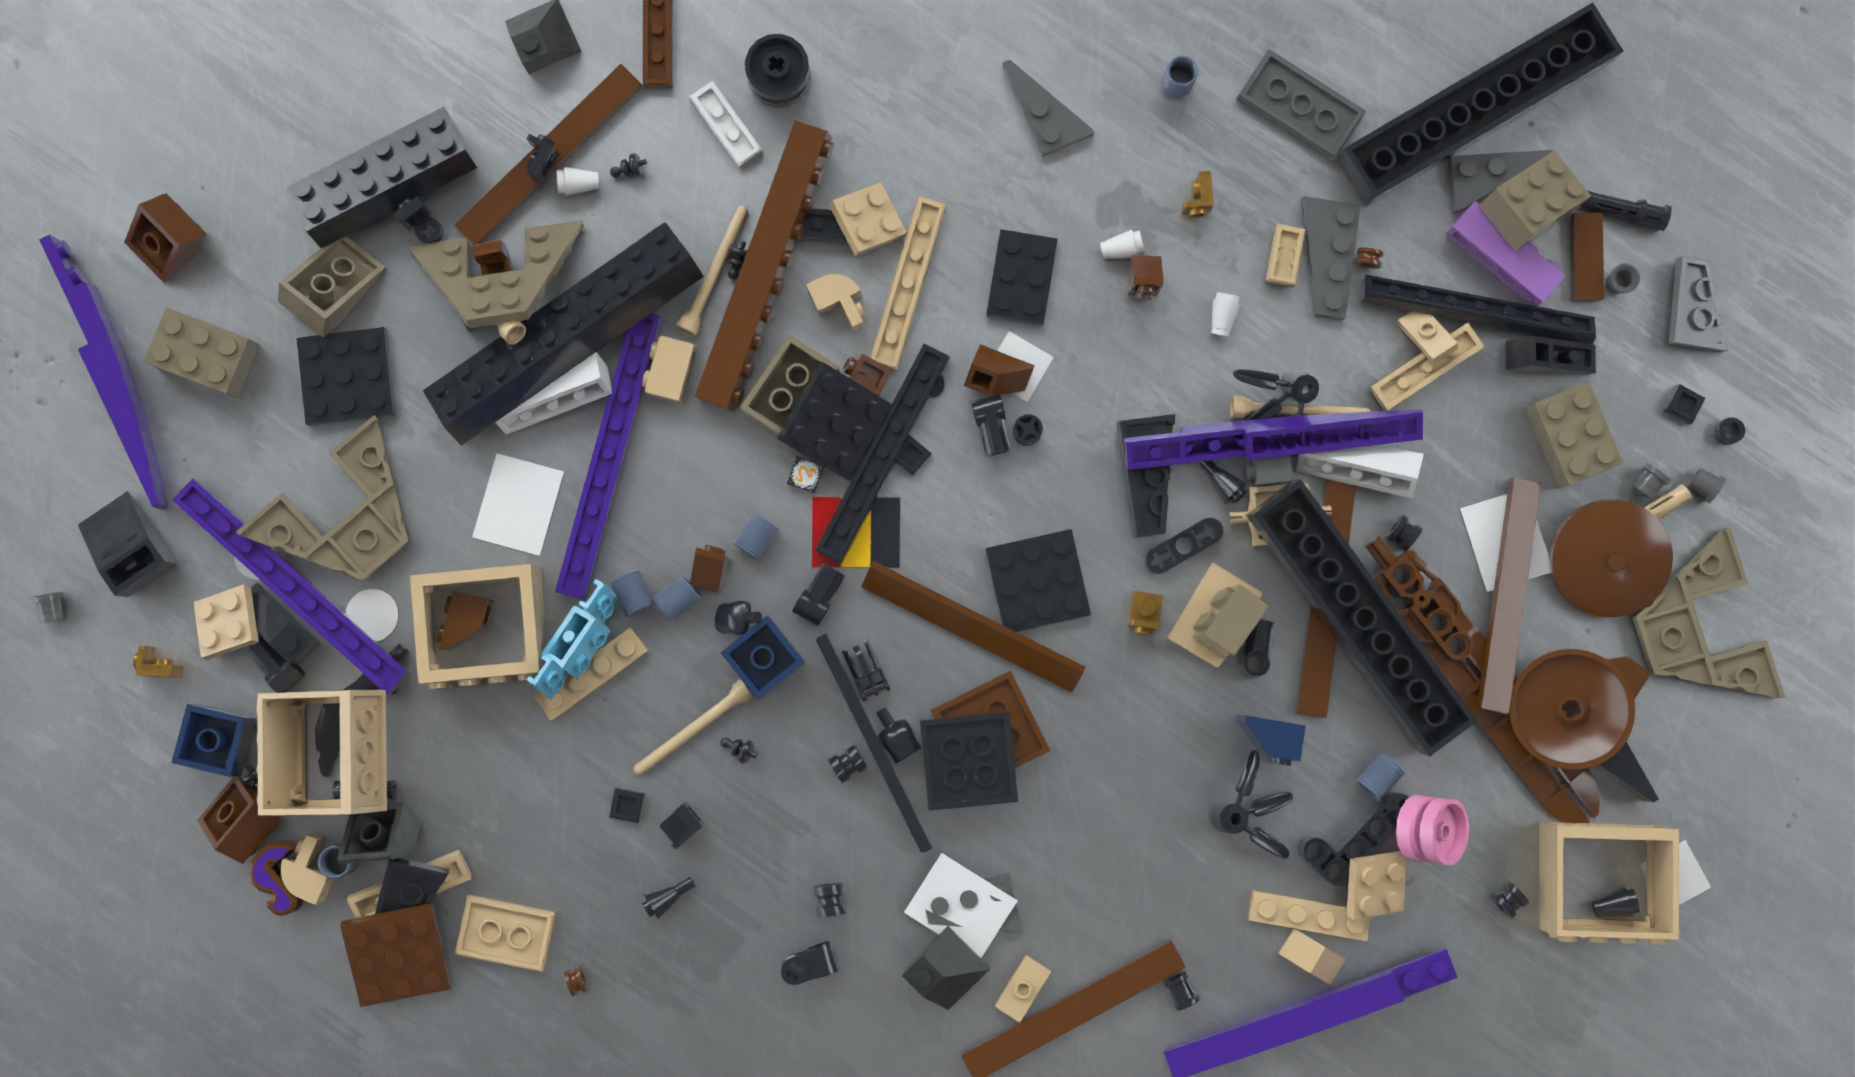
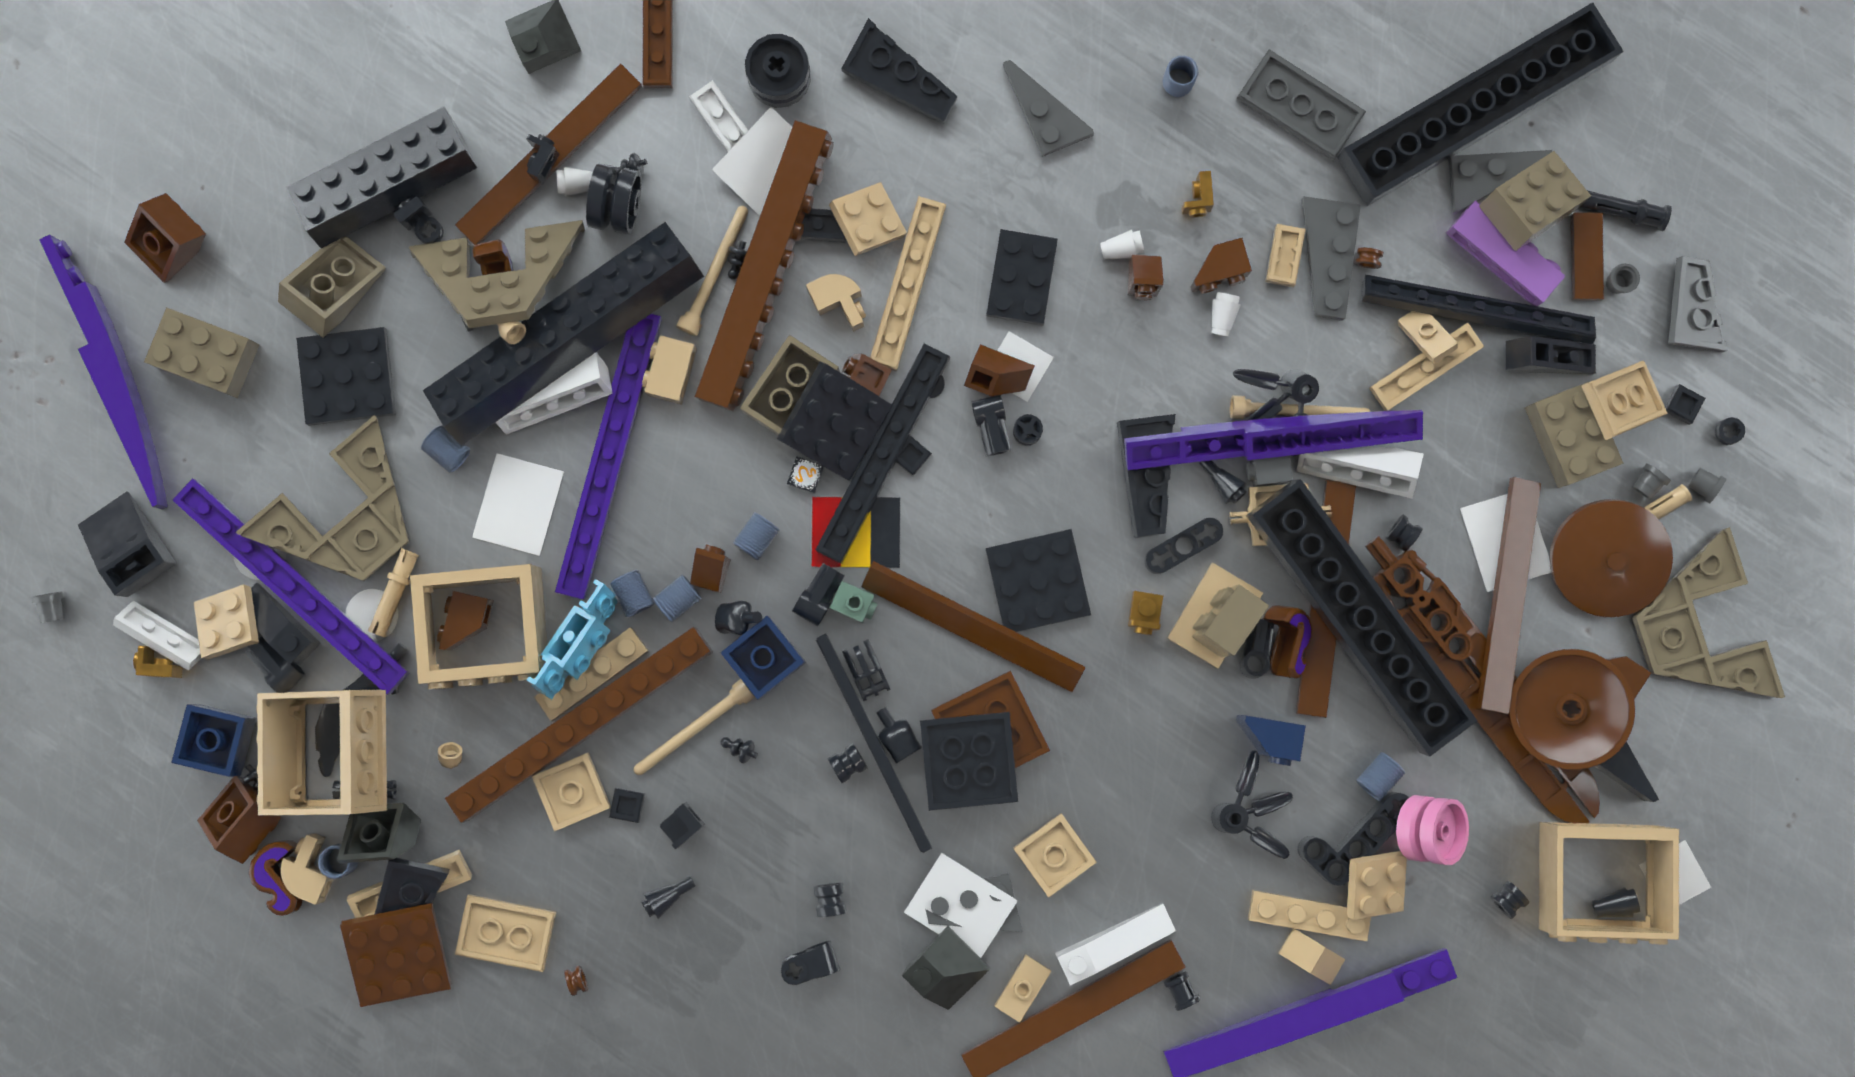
none -> white plate [113,601,201,671]
none -> tan pin [367,548,419,637]
none -> sand blue piece [421,425,470,473]
none -> tan hinge [438,742,462,769]
none -> reddish brown brick [444,627,713,823]
none -> tan plate [532,753,611,832]
none -> black wheel [586,163,642,235]
none -> white sticker [712,107,792,216]
none -> sand green brick [830,581,877,623]
none -> black wing [841,18,958,124]
none -> tan plate [1013,813,1097,898]
none -> white slope [1055,903,1176,985]
none -> reddish brown slope [1190,238,1252,294]
none -> reddish brown animal [1263,605,1312,679]
none -> tan tile [1582,360,1667,440]

